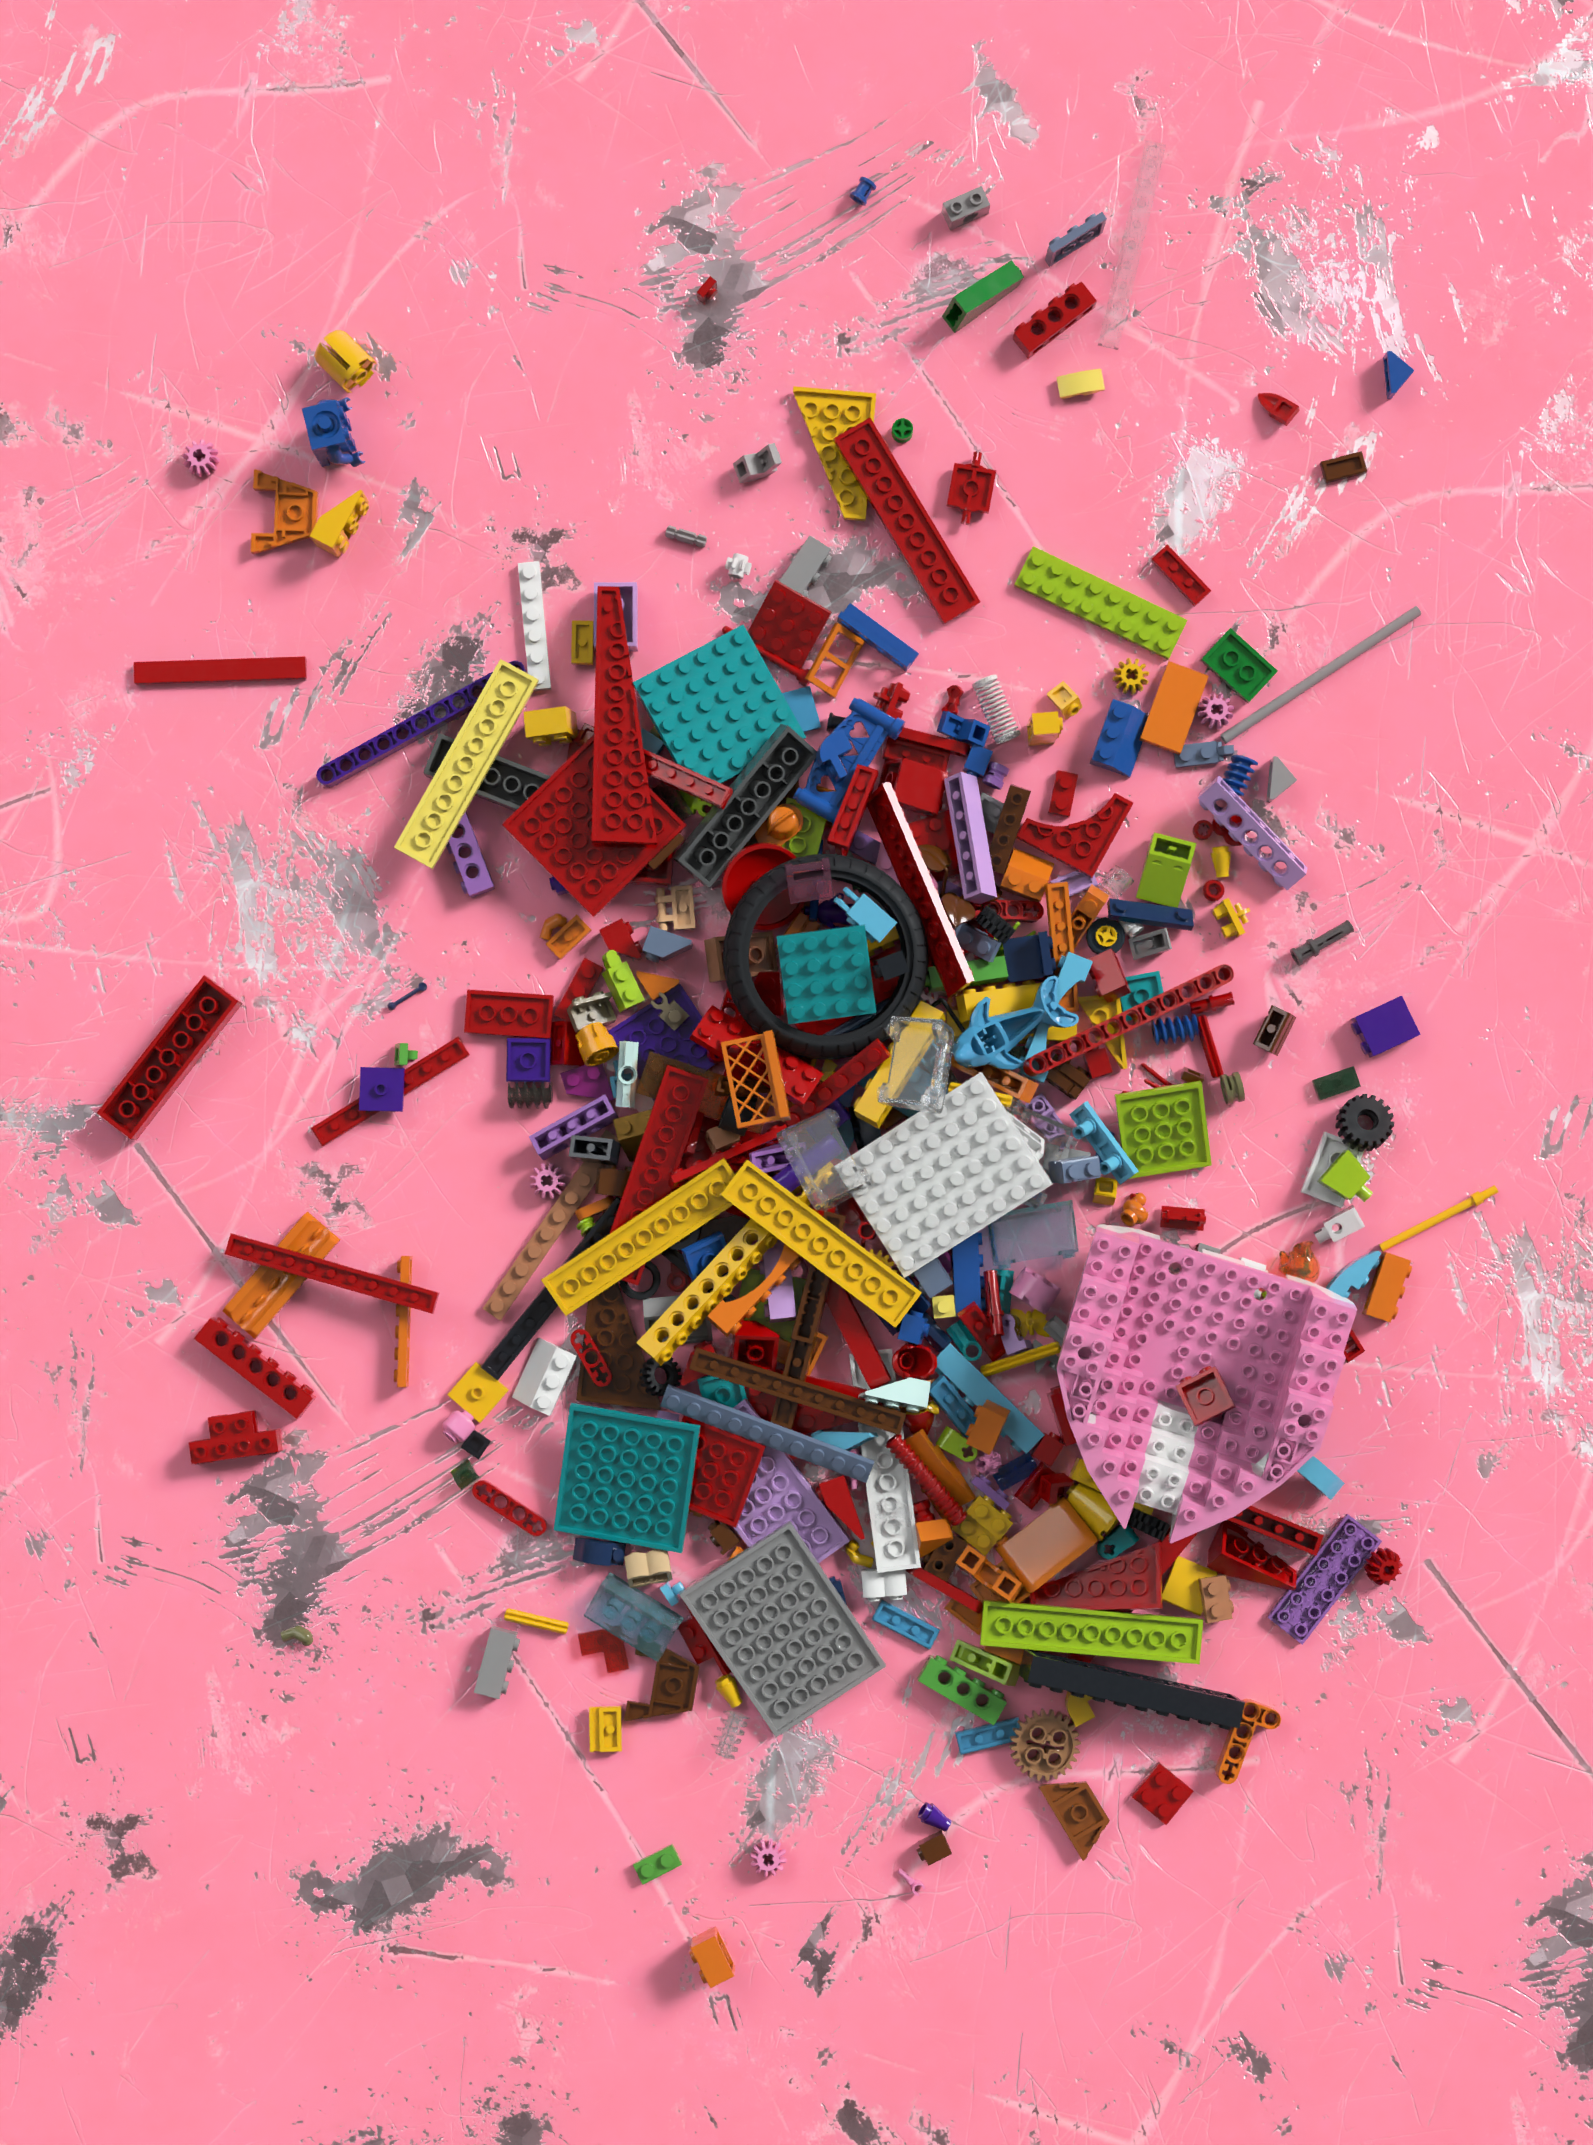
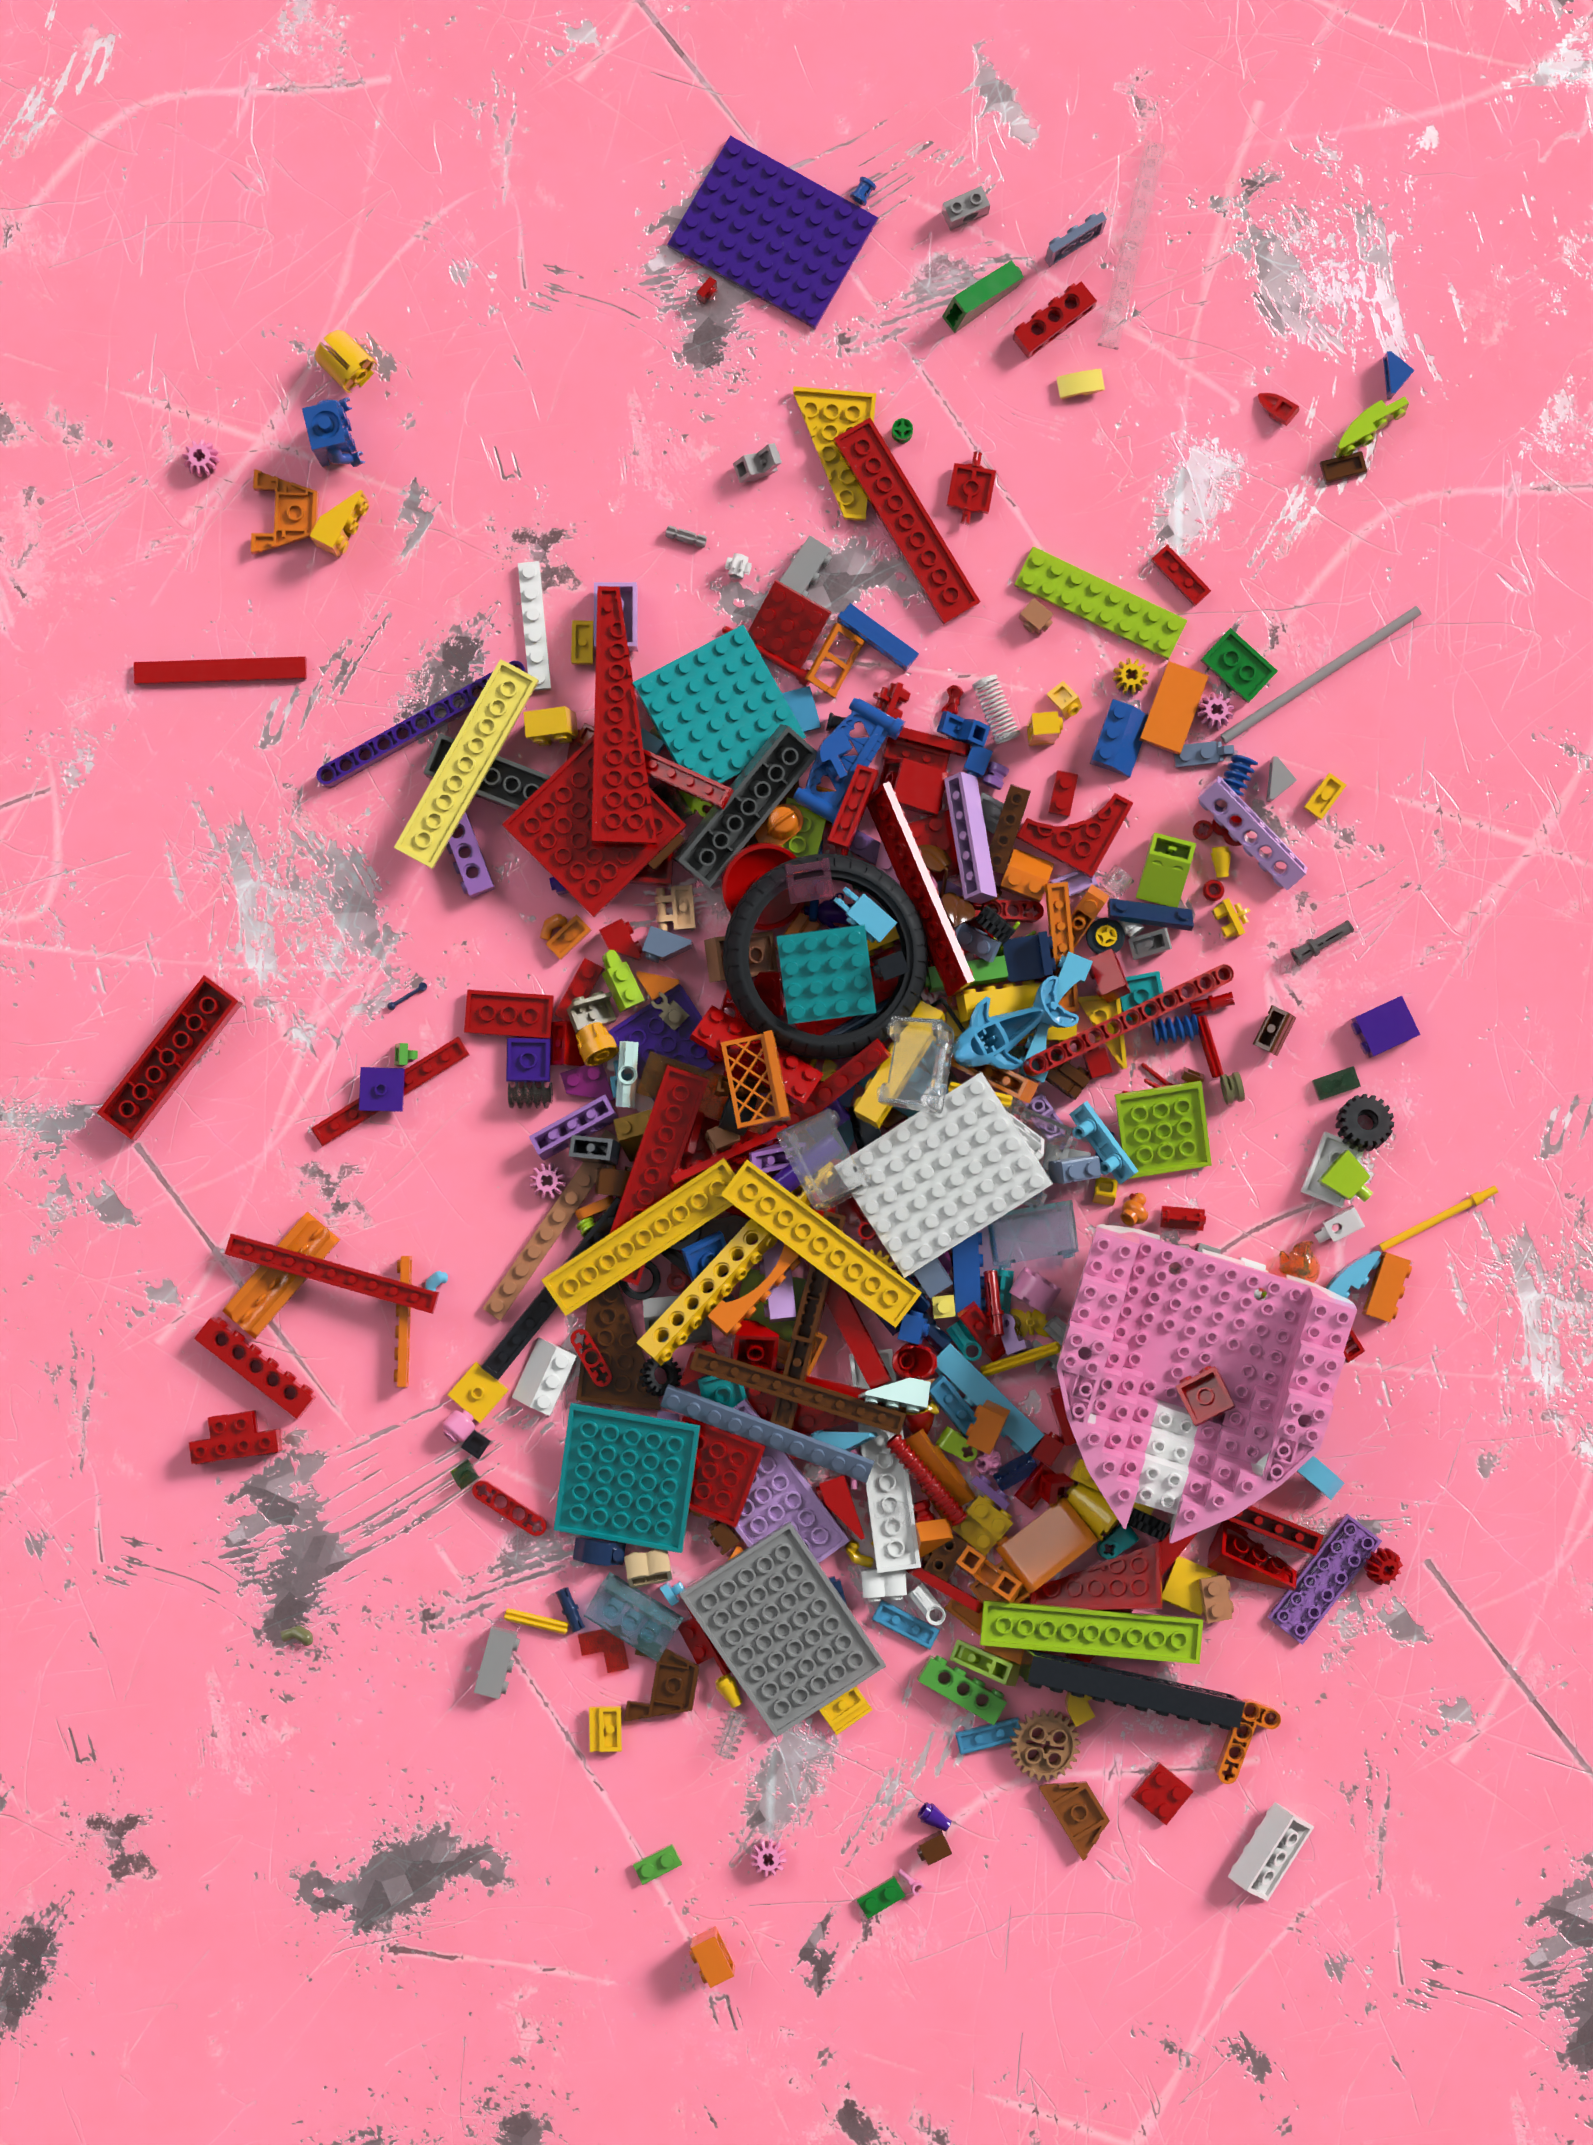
none -> medium azure arm [425,1271,448,1291]
none -> dark blue pin [555,1587,585,1633]
none -> dark purple plate [667,135,878,329]
none -> yellow plate [819,1686,872,1735]
none -> green plate [856,1876,906,1919]
none -> white piece [908,1582,946,1625]
none -> nougat brick [1018,598,1053,634]
none -> white slope [1228,1802,1314,1901]
none -> yellow plate [1303,772,1347,821]
none -> lime slope [1335,396,1409,458]

